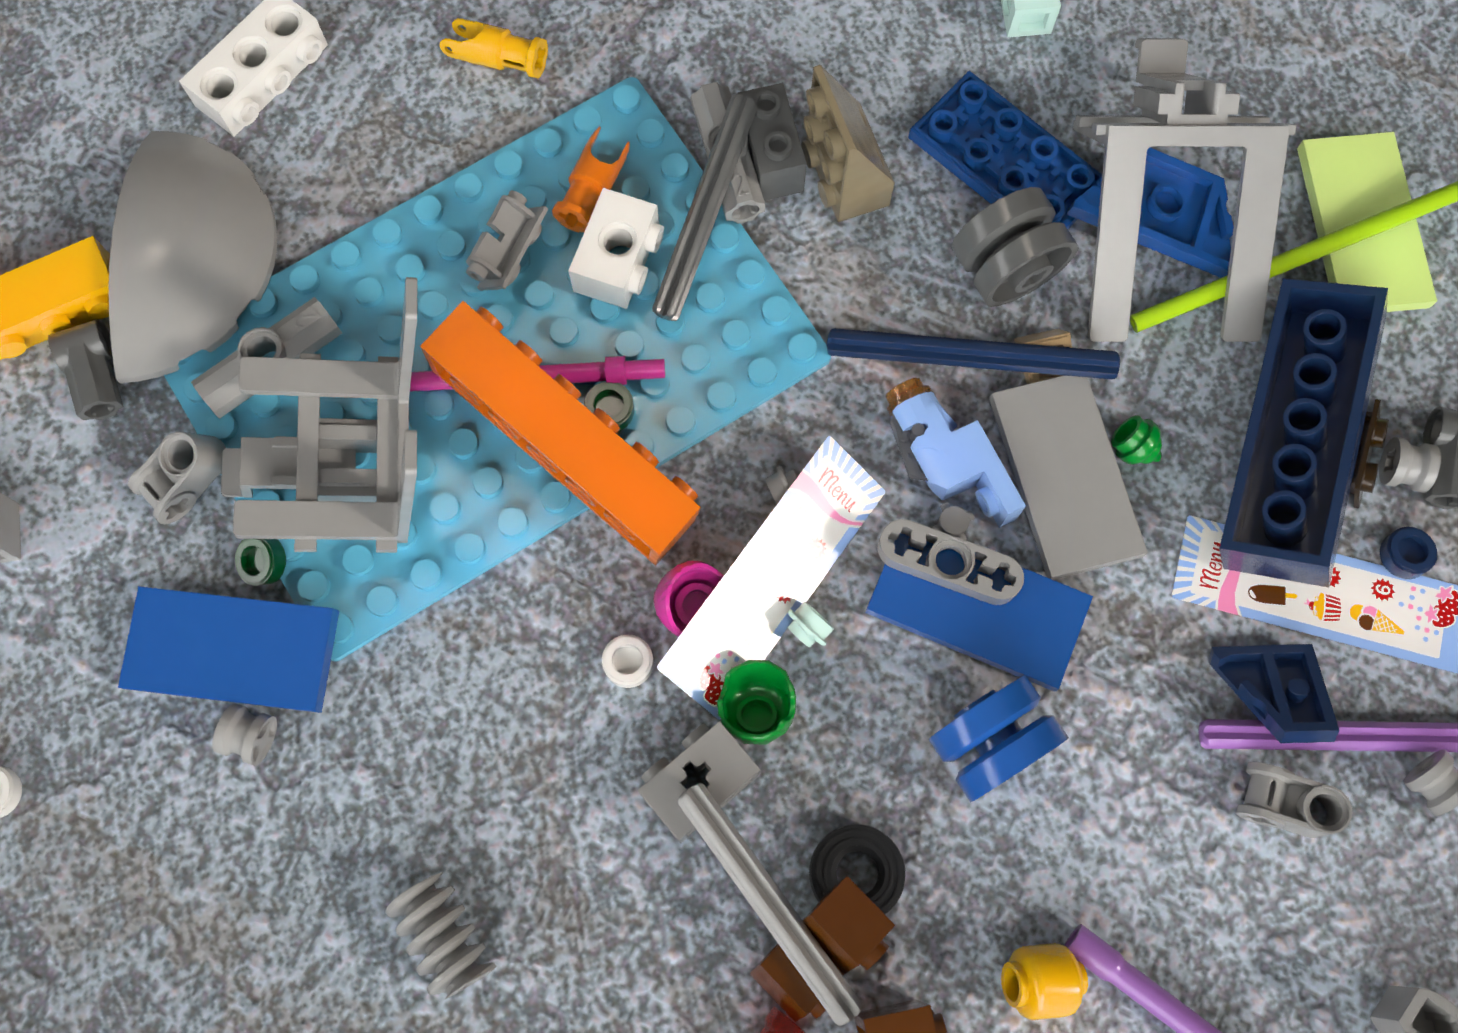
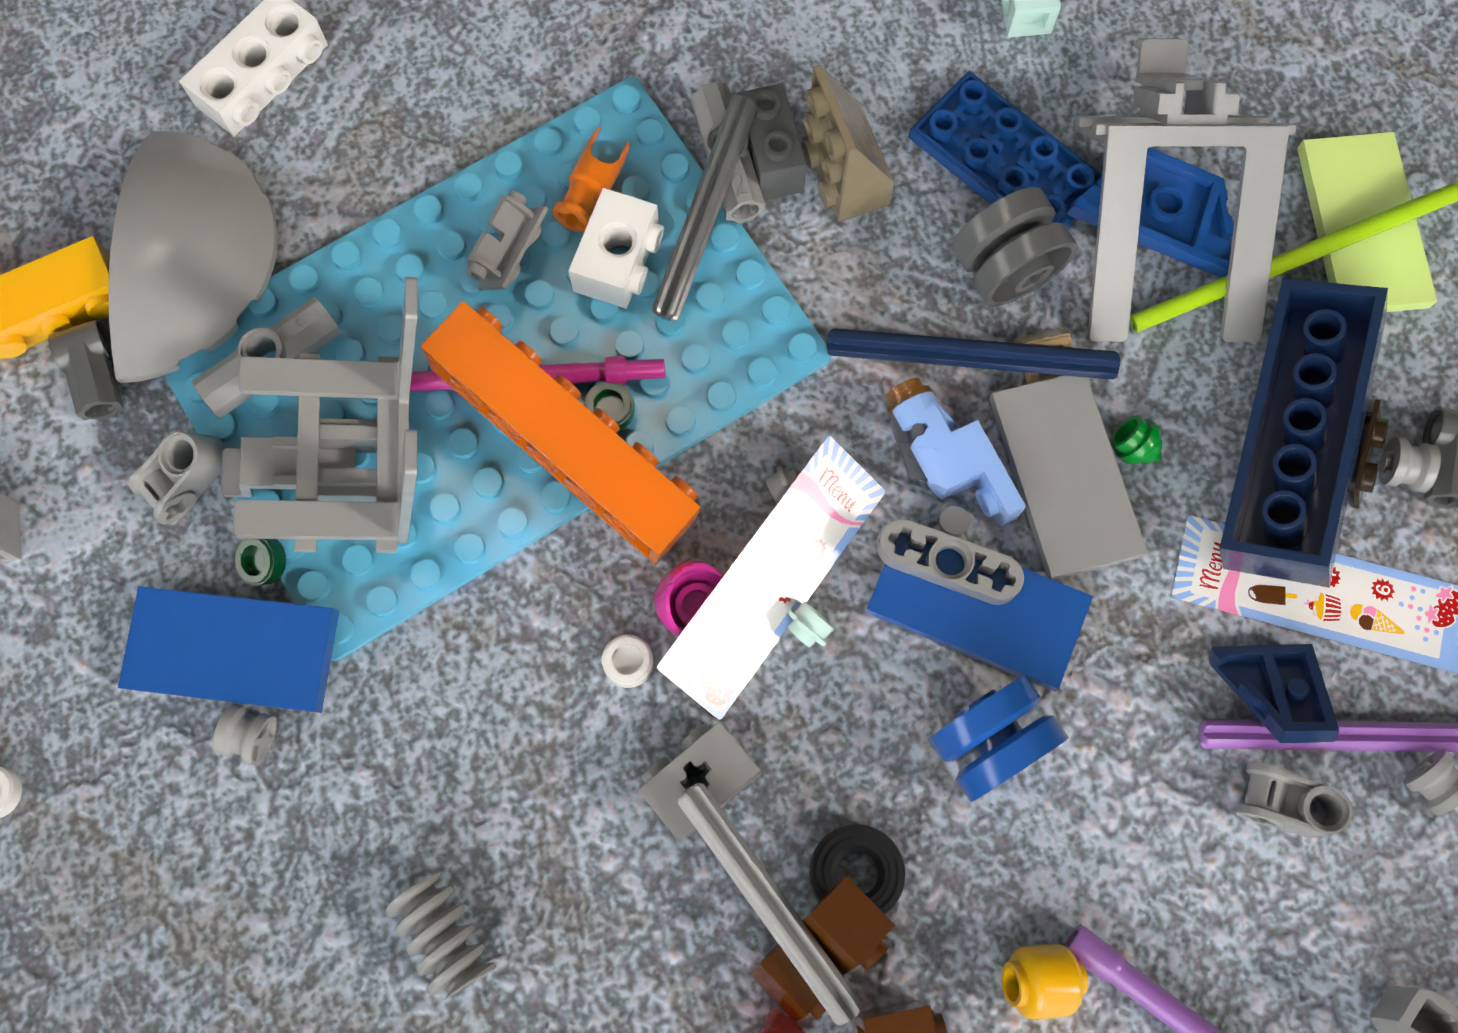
yellow piece [440,18,548,79] -> none
green hair [717,659,796,745] -> none
dark blue tile [1380,527,1437,579] -> none

